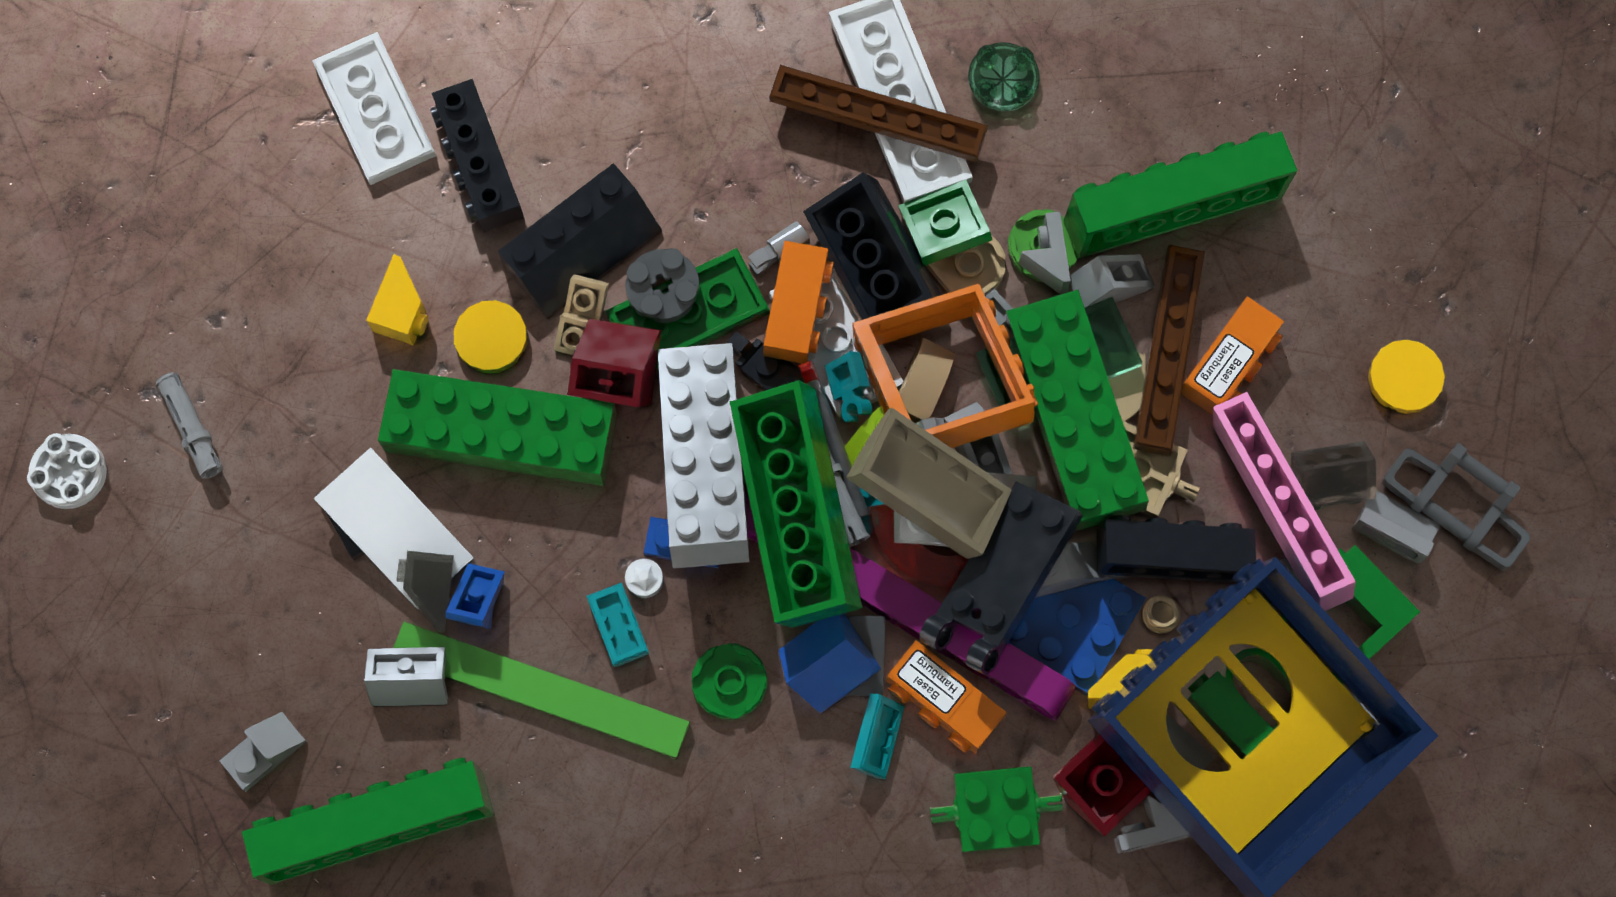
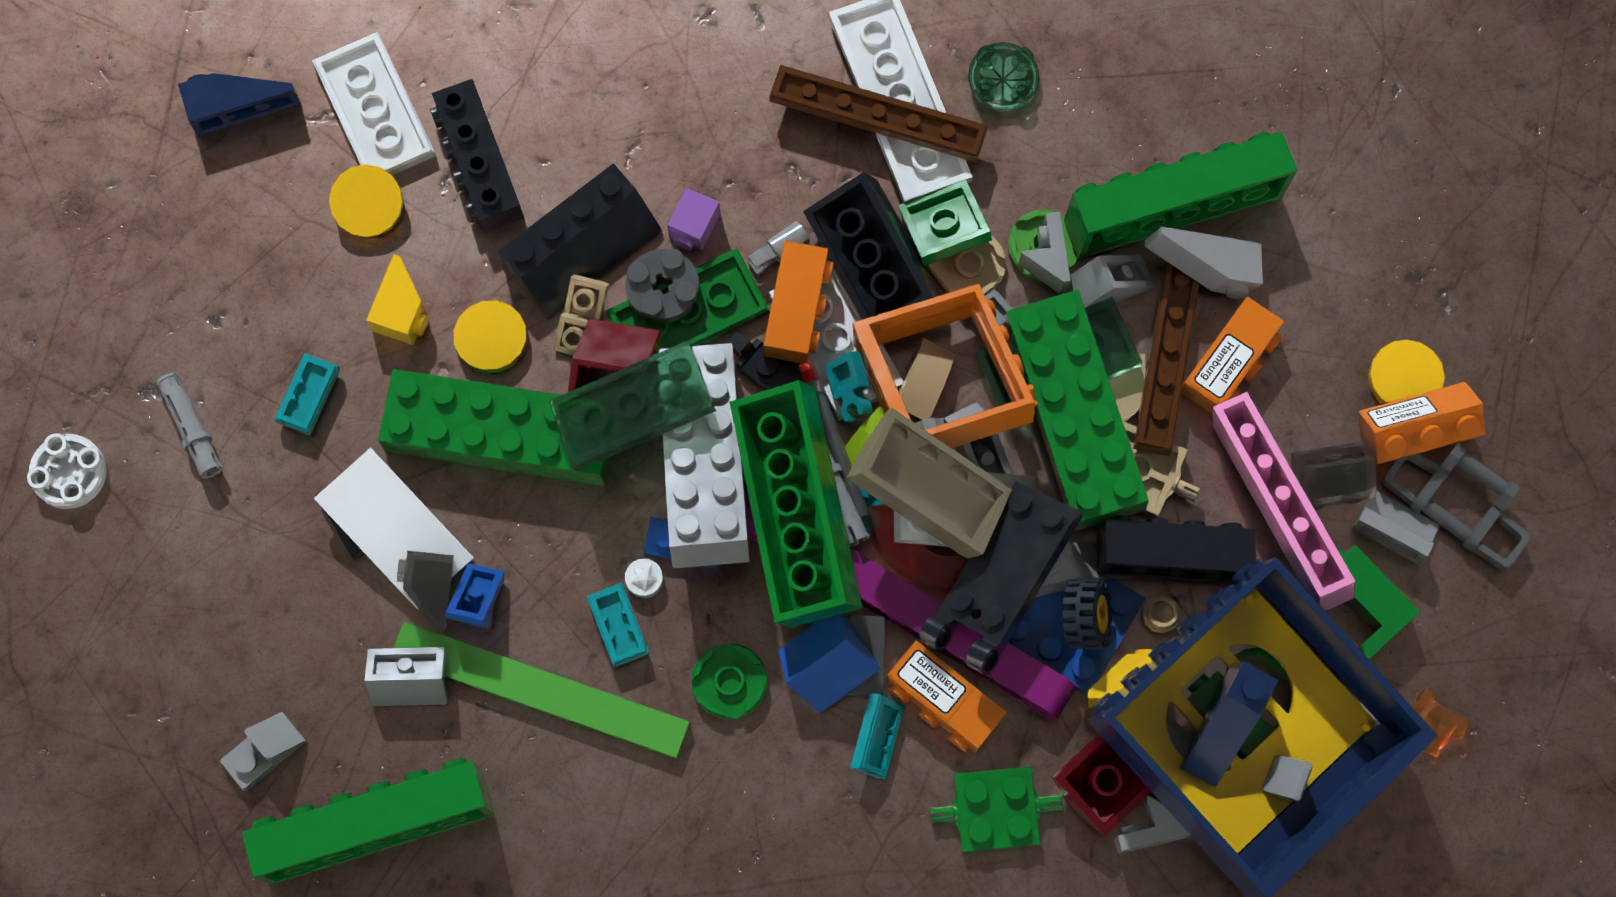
none -> dark blue slope [178,73,301,136]
none -> teal plate [274,353,341,436]
none -> yellow tile [329,164,404,238]
none -> clear green plate [549,340,716,472]
none -> medium lavender brick [667,188,721,252]
none -> black wheel [1062,579,1112,649]
none -> light grey slope [1145,227,1263,299]
none -> dark blue slope [1180,661,1278,787]
none -> light grey slope [1263,755,1313,802]
none -> orange brick [1358,382,1485,464]
none -> clear orange piece [1412,687,1471,758]

